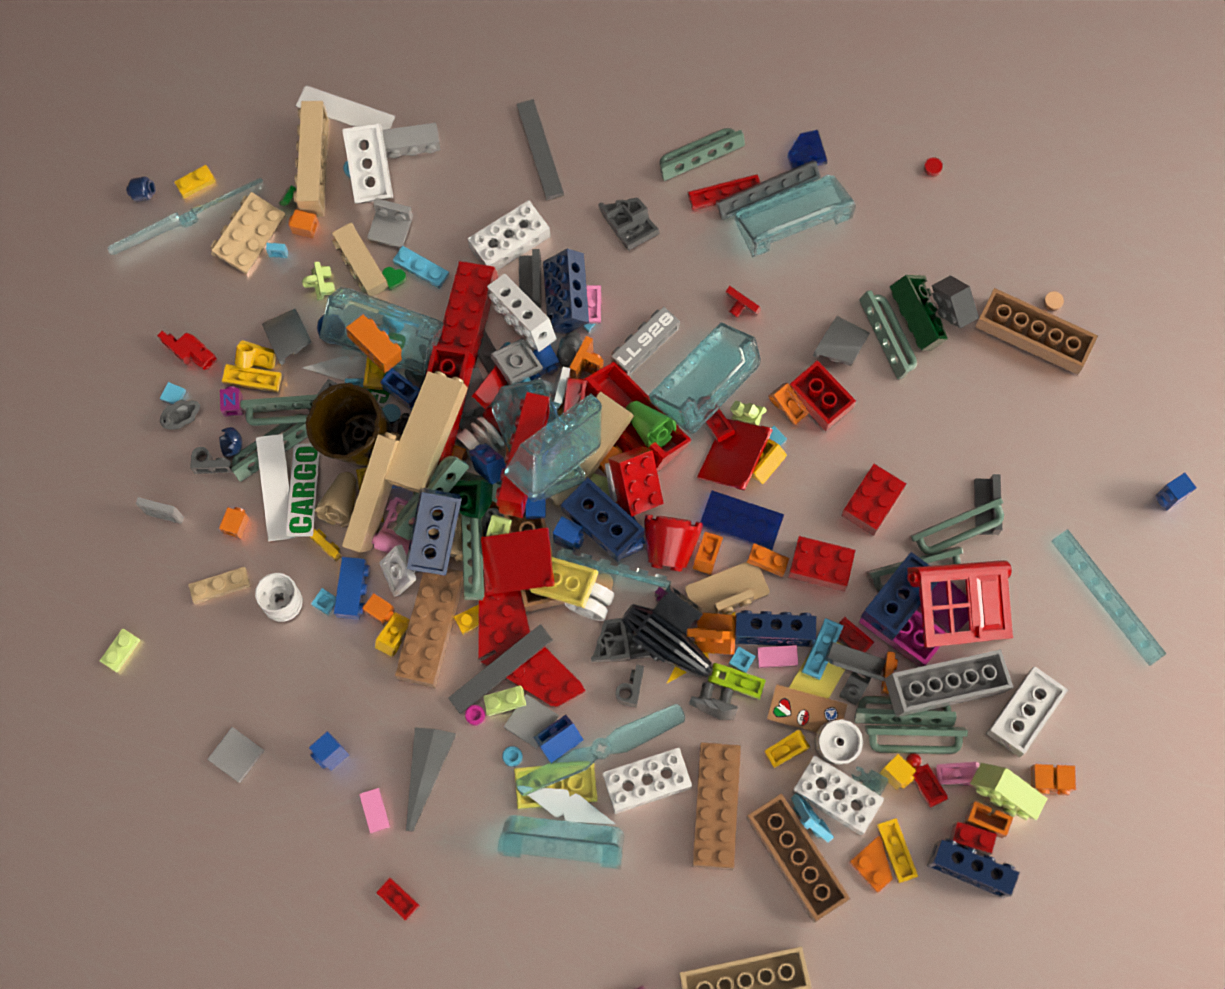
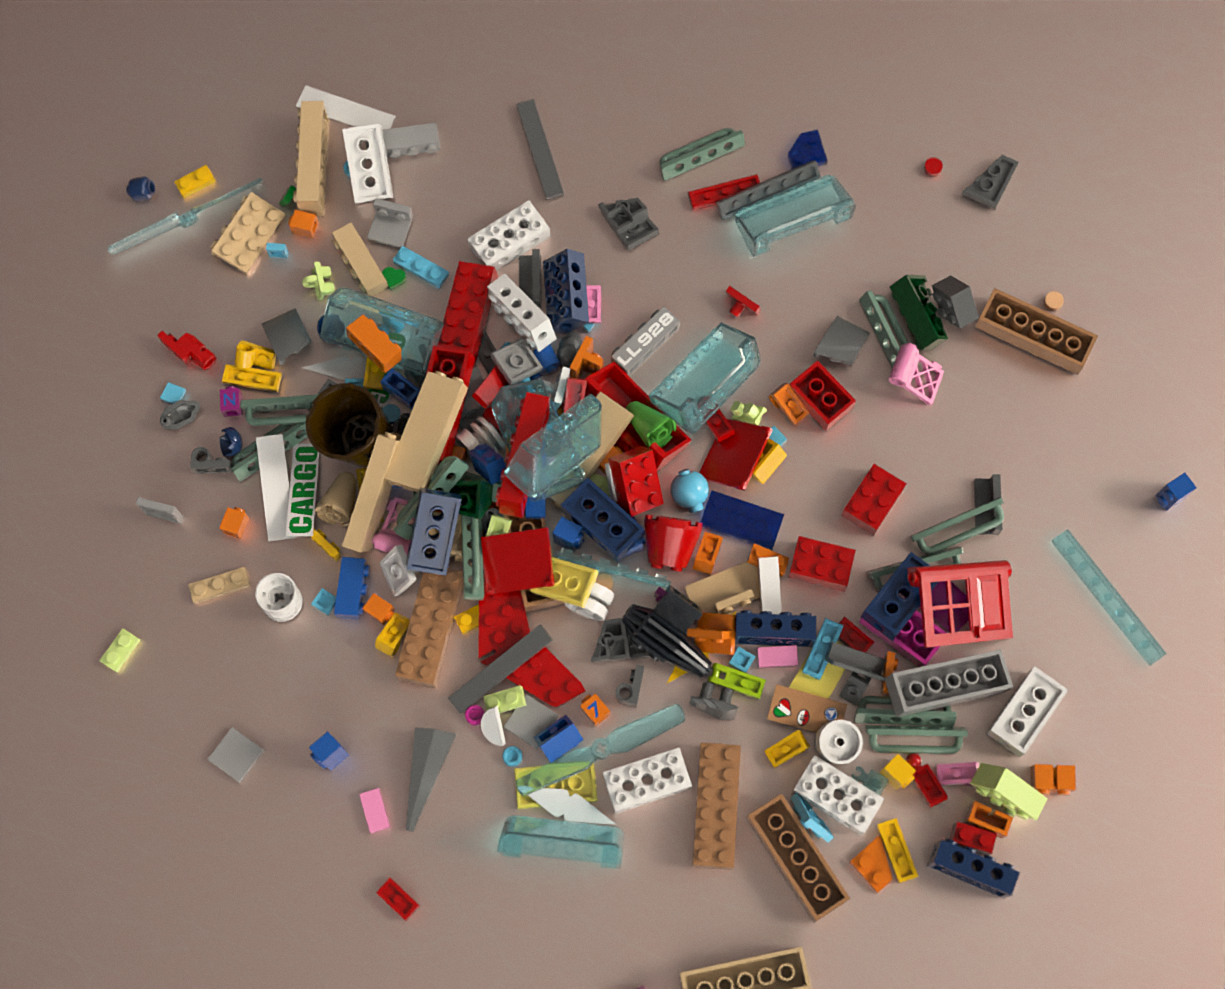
none -> white tile [481,706,506,746]
none -> orange brick [580,693,611,727]
none -> medium azure brick [670,469,709,513]
none -> white tile [758,556,782,614]
none -> bright pink piece [888,343,944,405]
none -> dark grey wing [962,155,1019,209]

